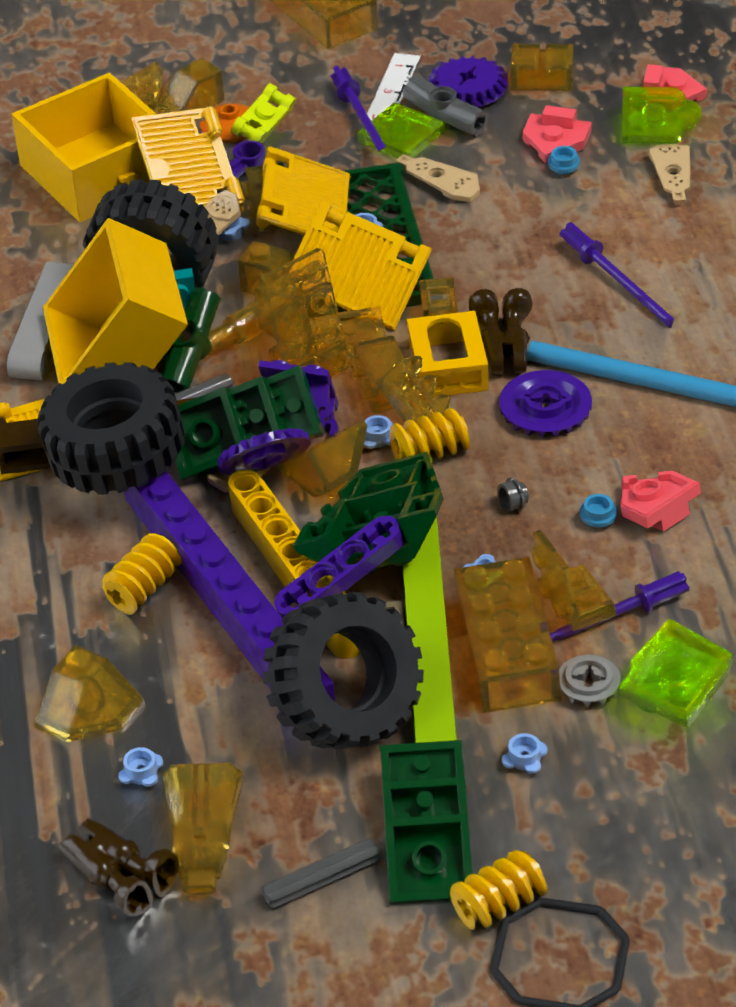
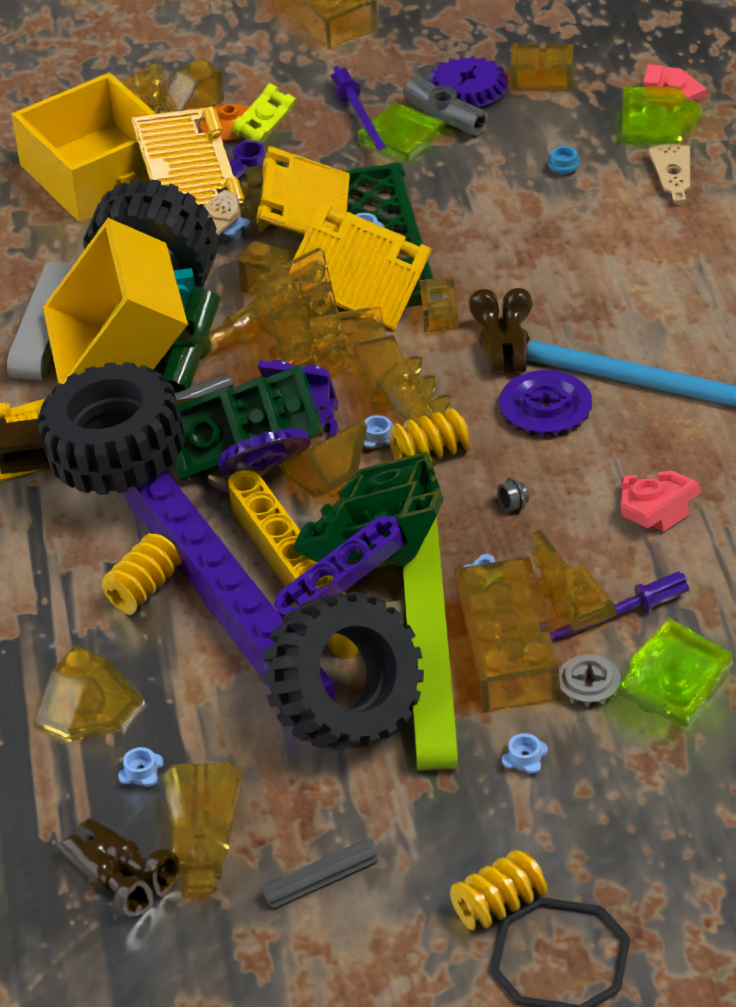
white sticker [367,53,421,124] -> none
dark green slope [380,740,473,904] -> none
tan piece [396,154,480,203] -> none
yellow panel [407,311,489,399] -> none
coral plate [523,105,592,163] -> none
dark purple piece [560,222,674,328] -> none
dark azure plate [580,494,617,528] -> none

